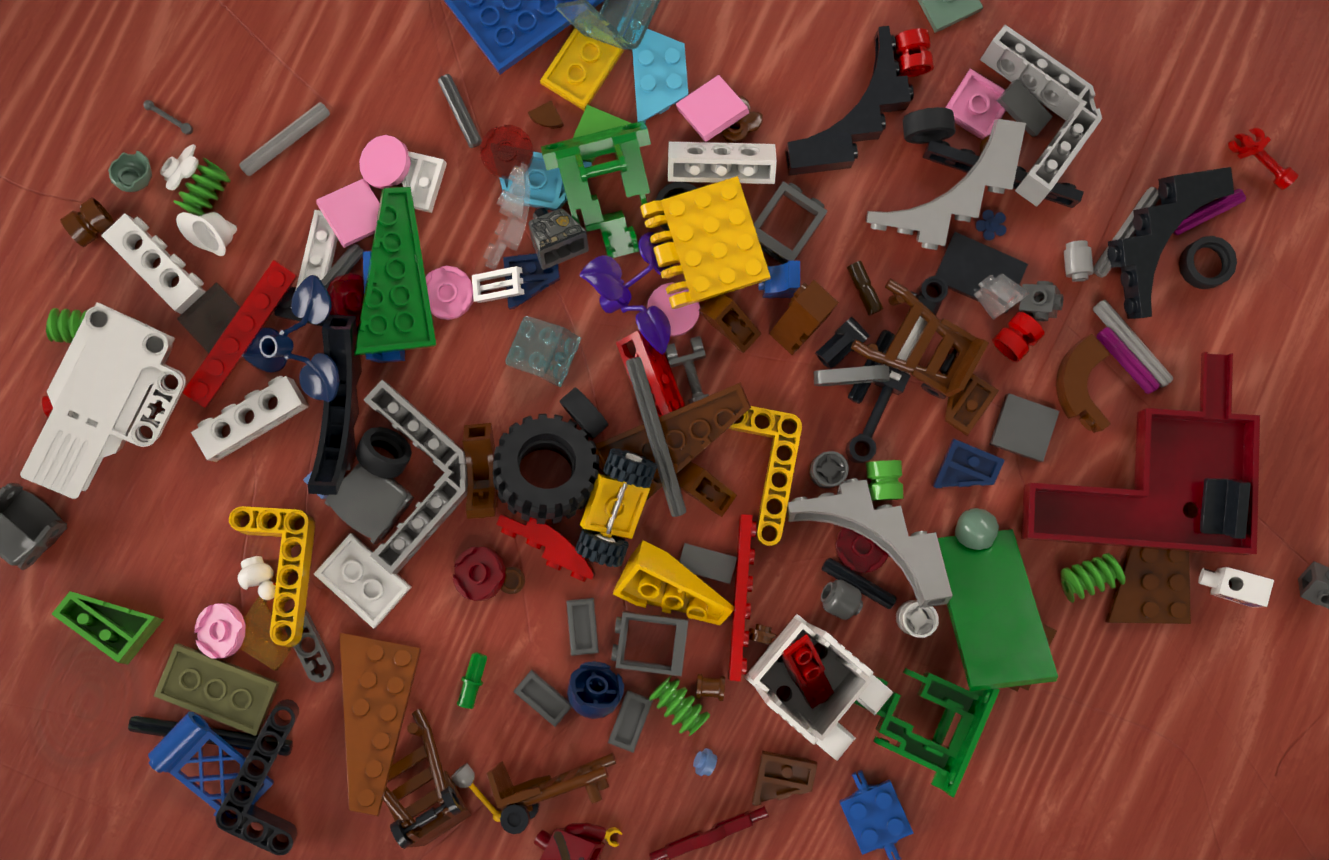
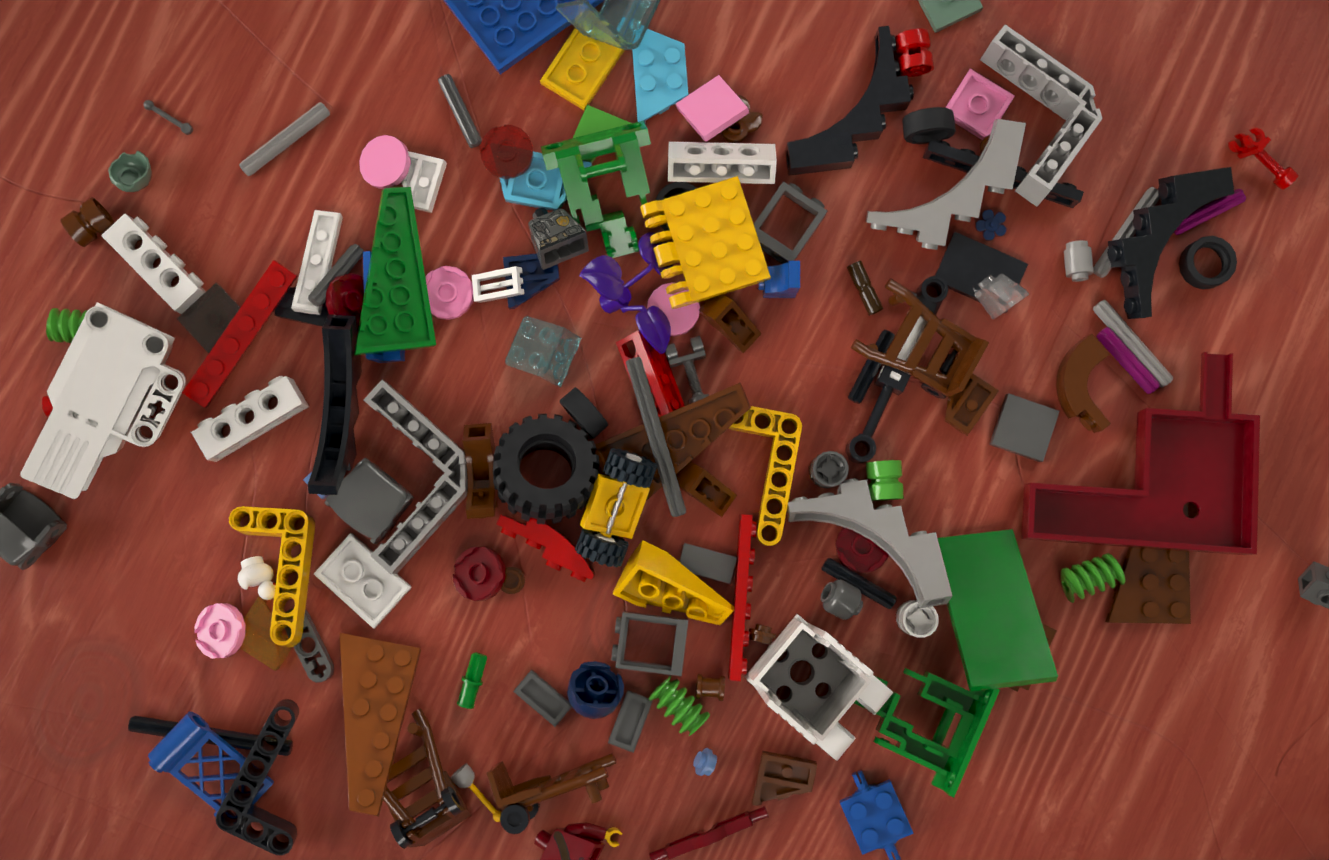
bright green wedge [52,591,164,665] -> none
olive plate [154,643,280,736] -> none
white plate [160,144,199,191] -> none
bright green piece [173,158,231,216] -> none
white piece [176,212,237,256] -> none
dark blue plant [243,275,339,402] -> none
bright pink tile [316,178,380,248] -> none
black tyre [355,427,412,479] -> none
clear slope [483,162,530,270] -> none
reddish brown tile [528,101,564,129] -> none
dark grey tile [566,598,599,656] -> none
reddish brown wedge [769,280,839,355] -> none
red slope [782,634,834,709] -> none
dark grey beam [814,365,890,386] -> none
black piece [815,317,870,369] -> none
dark blue wing [932,438,1005,488] -> none
sand green hair [955,508,999,550] -> none
red wheel [992,311,1045,363] -> none
dark grey tile [996,80,1053,137] -> none
dark grey brick [1019,281,1064,322] -> none
white torso [1198,567,1274,607] -> none
black panel [1200,478,1251,539] -> none

